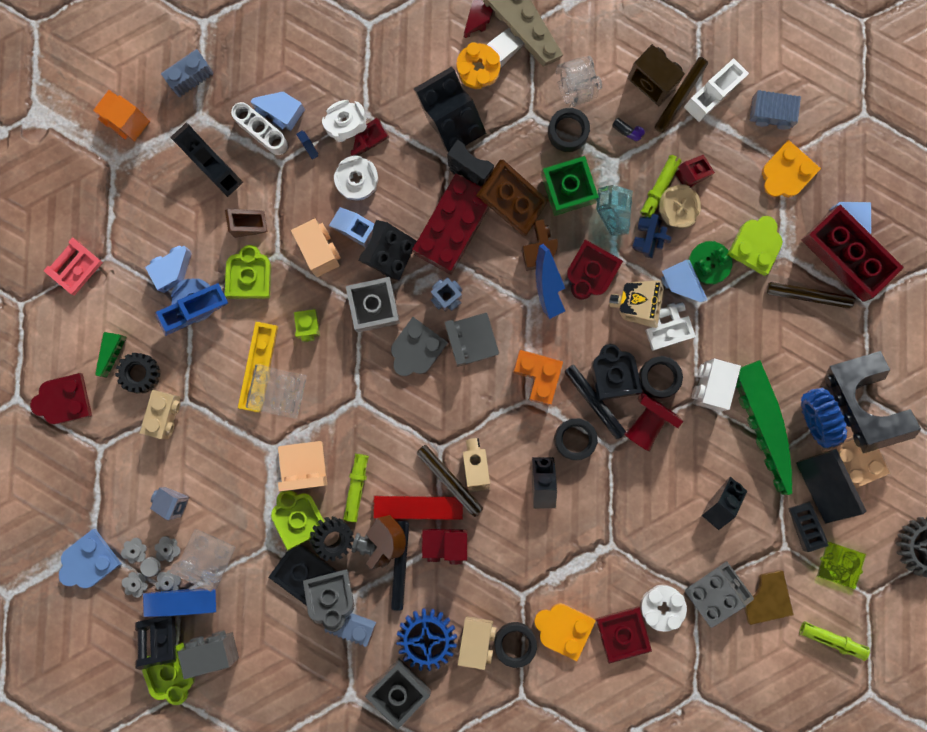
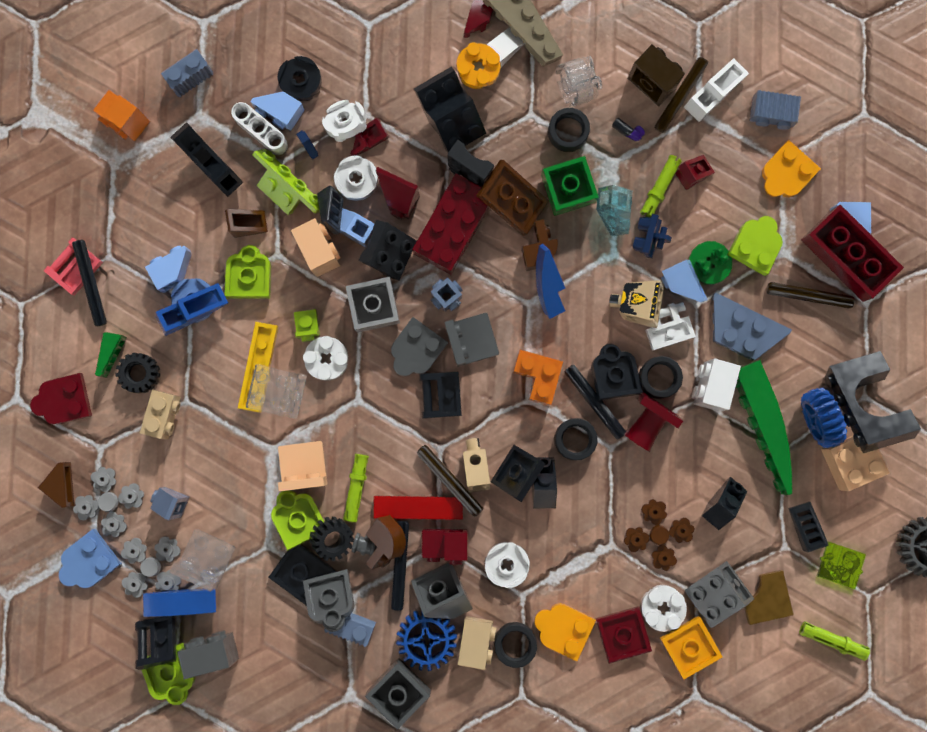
dark red plate [567,239,623,300] -> none
tan tile [659,185,701,229] -> none
black tile [796,449,867,524] -> none
none -> reddish brown slope [38,462,75,508]
none -> black axle [72,240,107,327]
none -> light grey plant [73,467,144,537]
none -> lime bracket [252,149,320,215]
none -> black plate [277,56,322,101]
none -> white plate [303,336,348,380]
none -> black slope [317,186,343,235]
none -> dark red slope [376,167,420,220]
none -> dark grey slope [411,562,473,619]
none -> black plate [419,371,462,419]
none -> white plate [485,542,530,588]
none -> black plate [490,445,546,502]
none -> reddish brown plant [624,499,695,571]
none -> light orange plate [660,616,723,679]
none -> sand blue wing [712,292,792,361]

